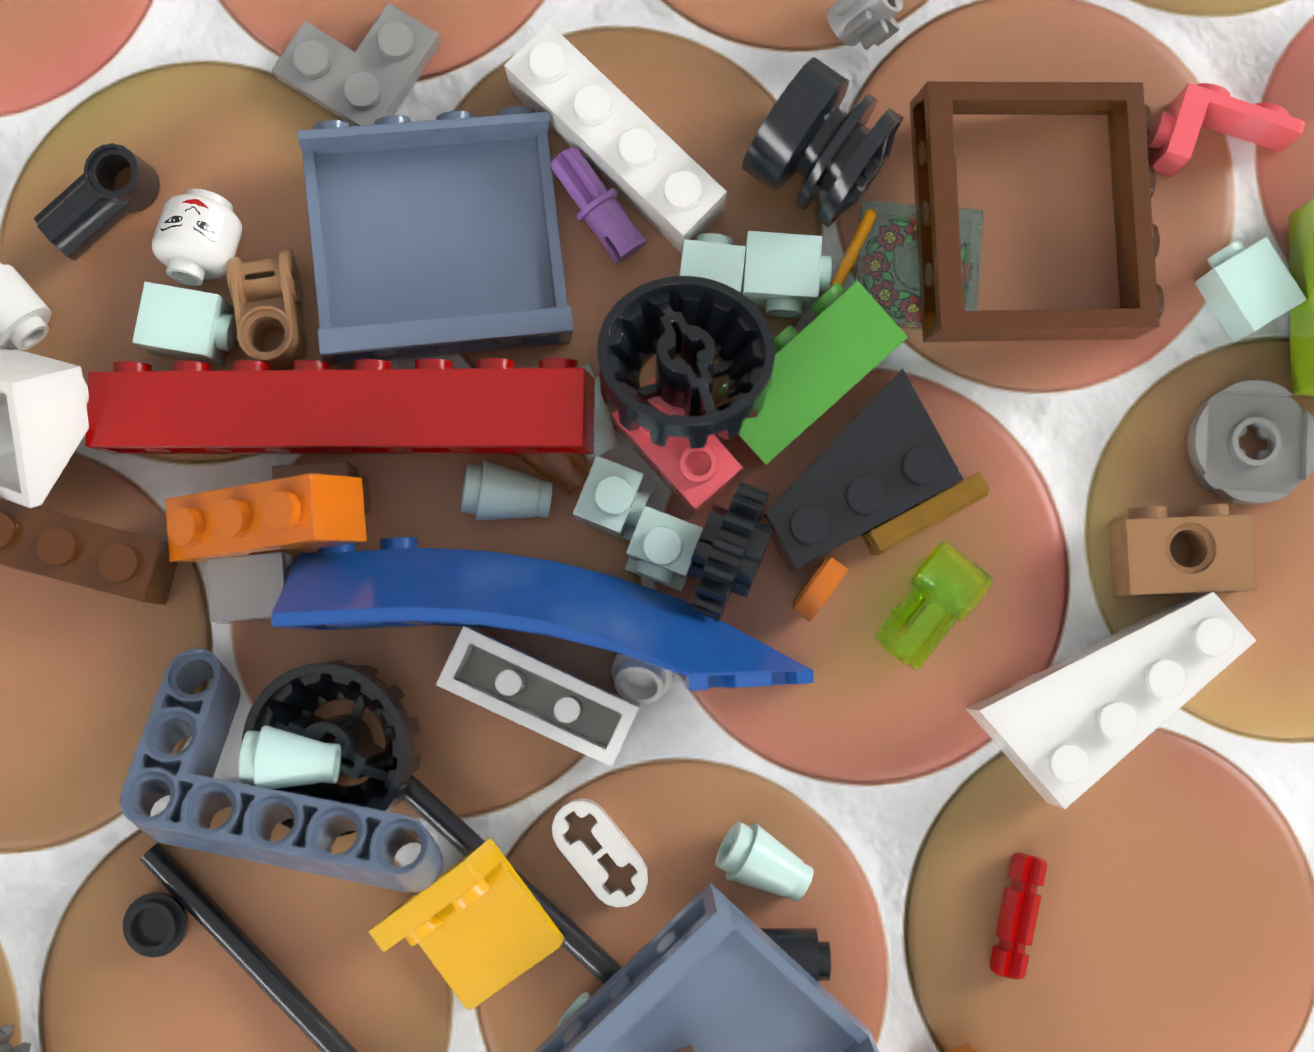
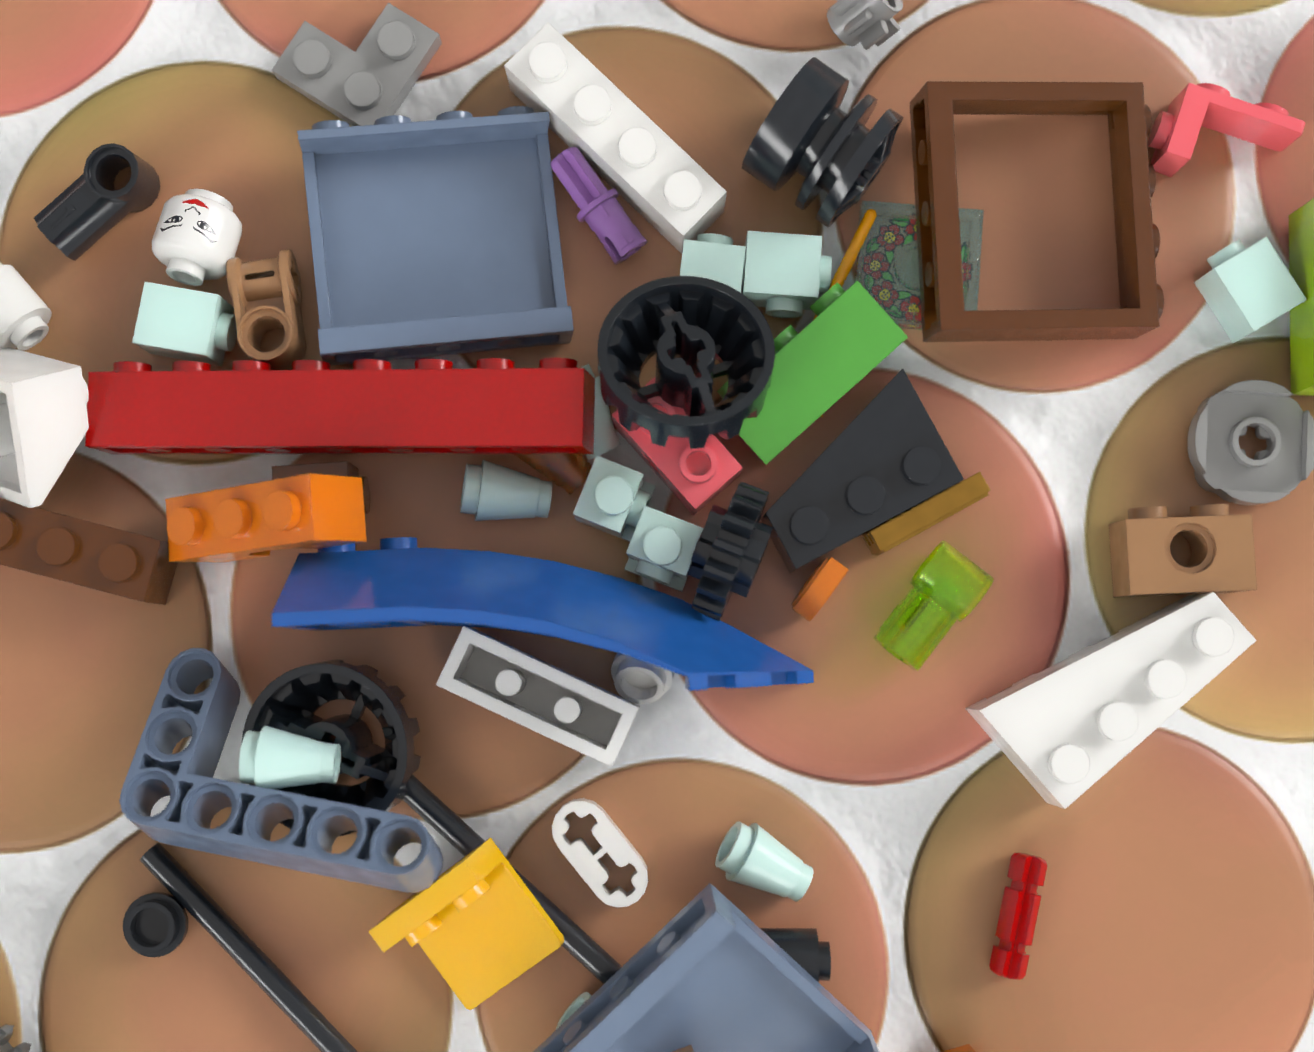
light grey brick [206,552,296,624] -> none

